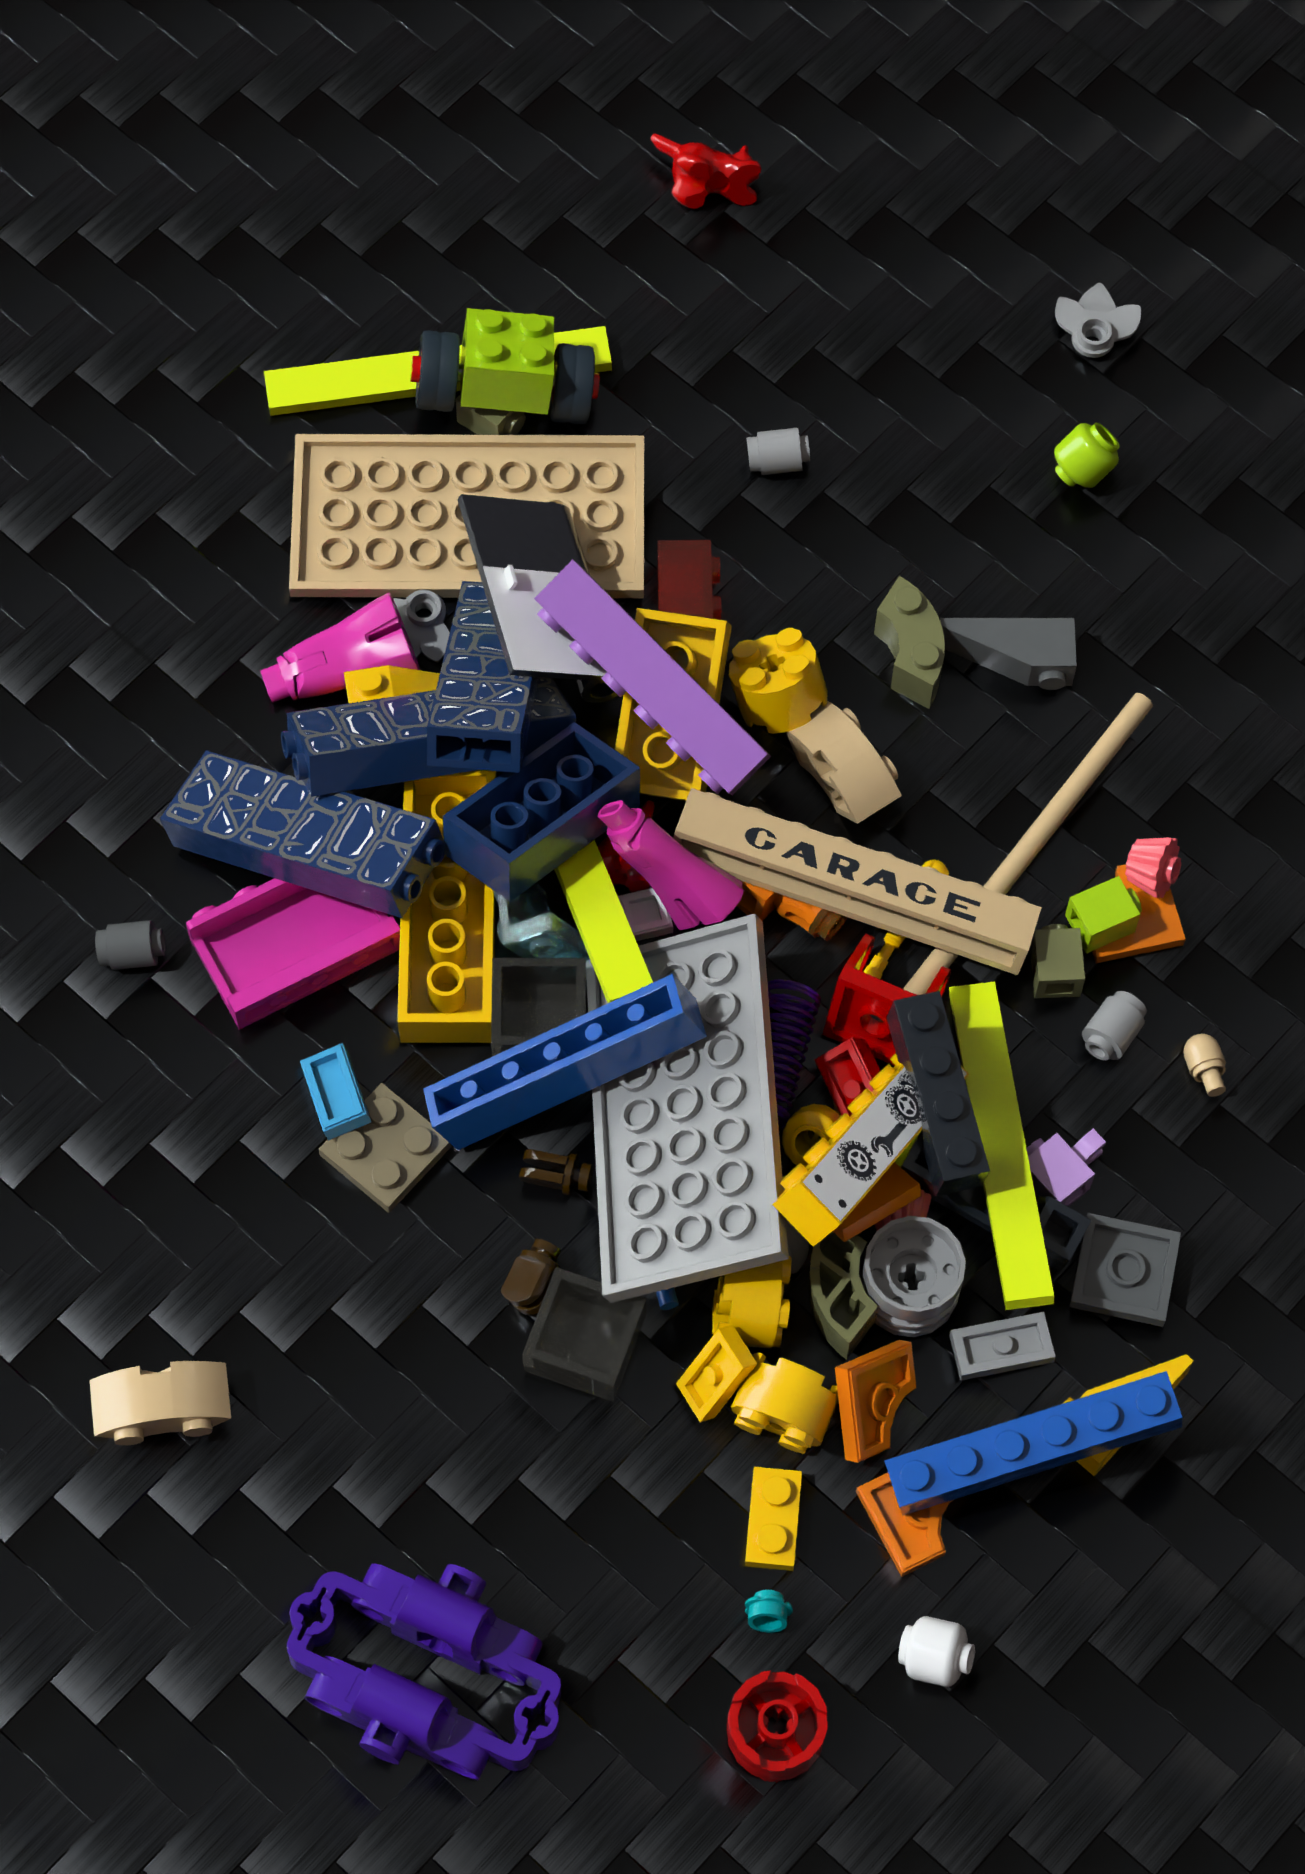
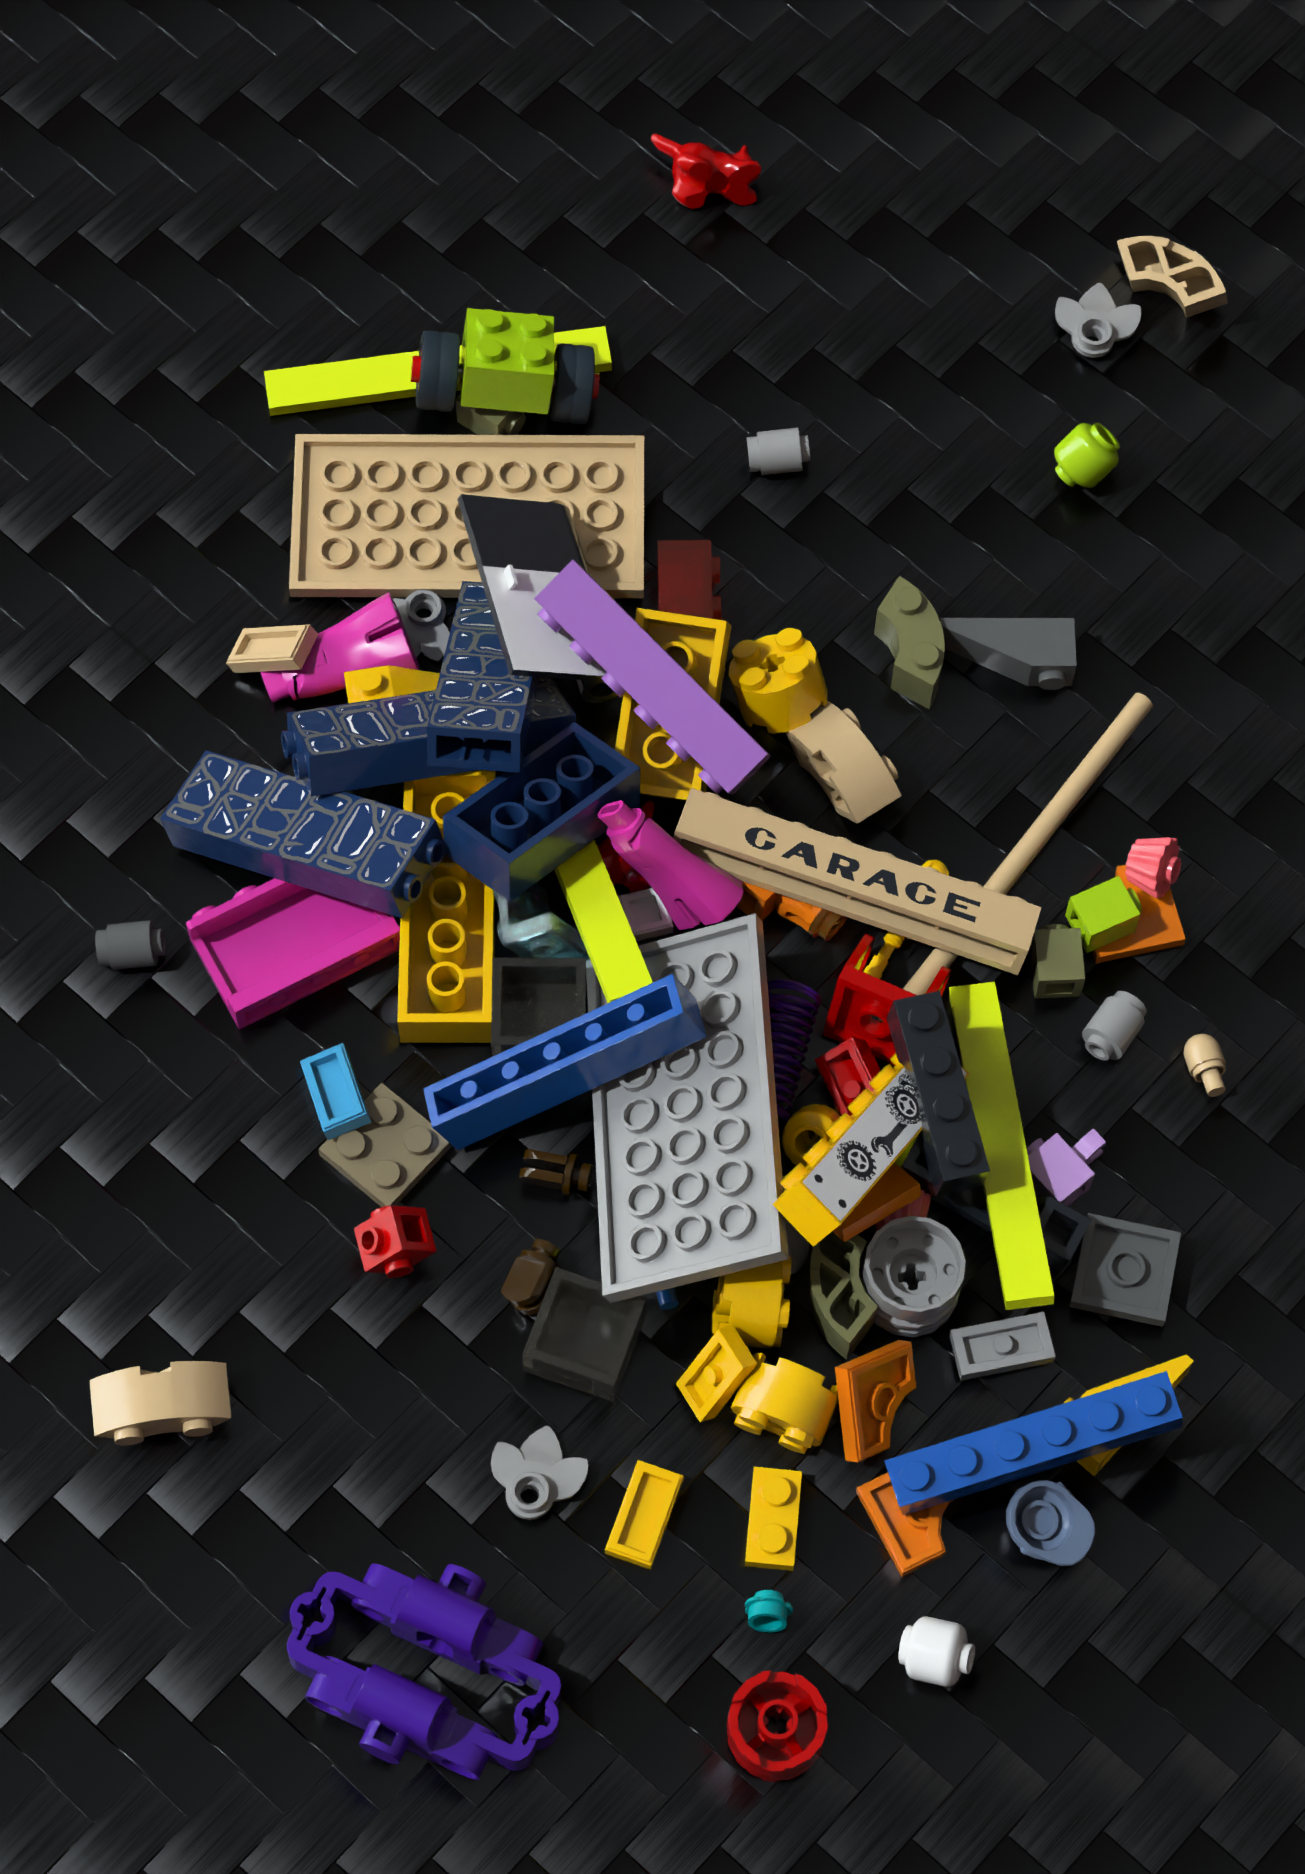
none -> tan tile [226,624,318,673]
none -> red brick [354,1205,437,1278]
none -> light grey plate [491,1426,588,1520]
none -> yellow tile [605,1460,684,1570]
none -> sand blue hat [1006,1480,1095,1566]
none -> tan brick [1117,236,1228,317]

